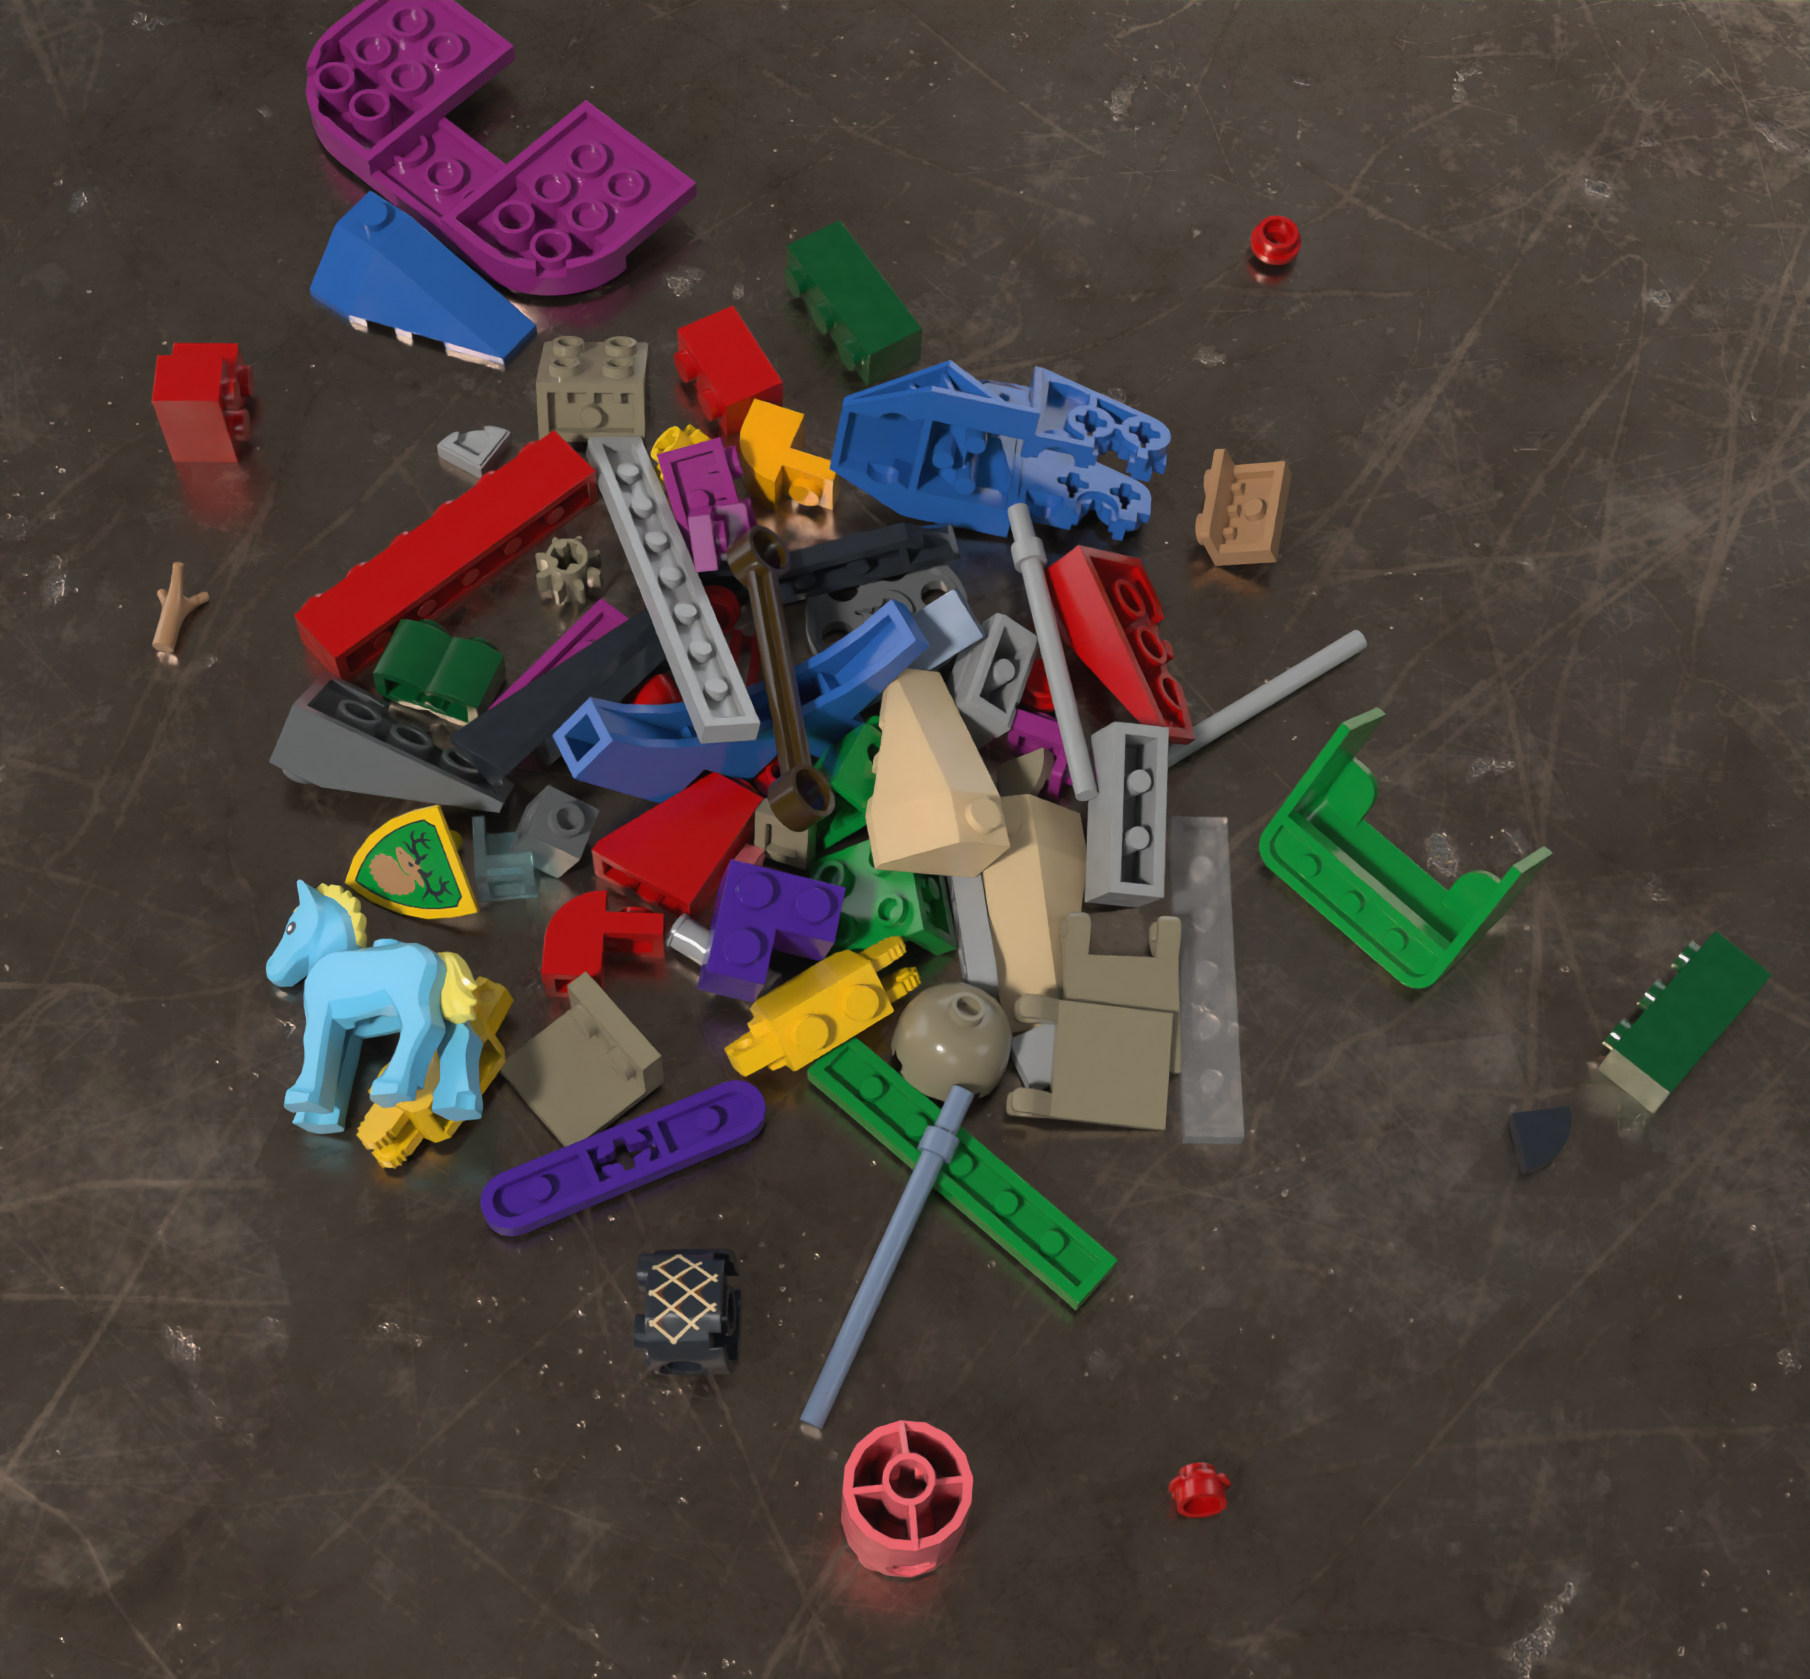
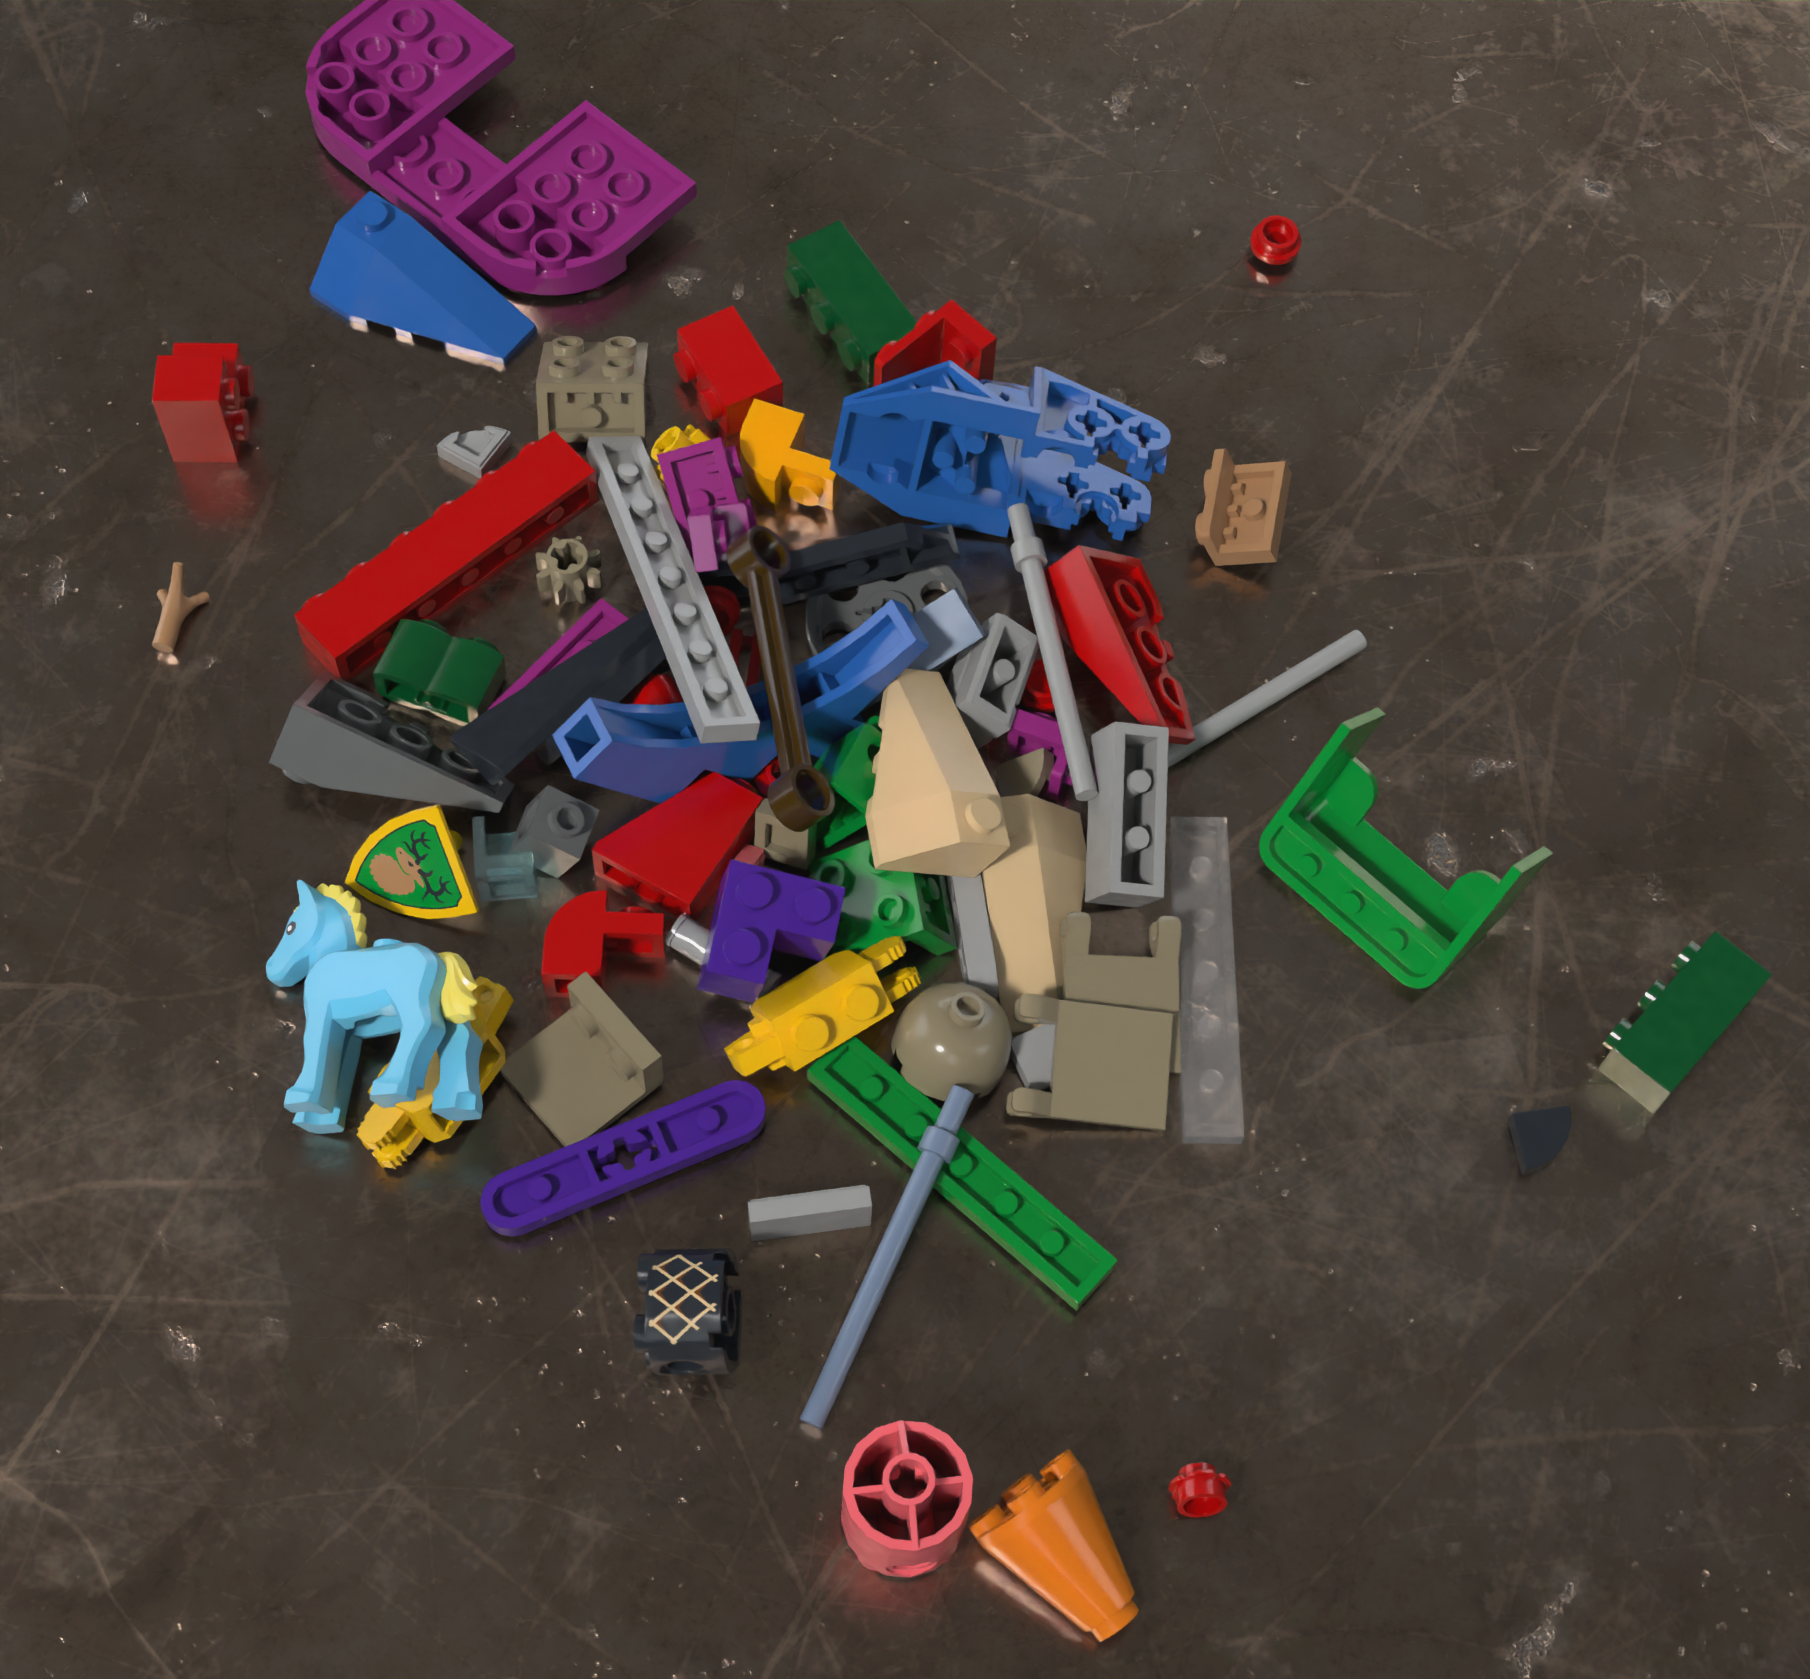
none -> light grey tile [748,1185,872,1242]
none -> red bracket [874,299,997,386]
none -> orange cone [968,1449,1139,1641]

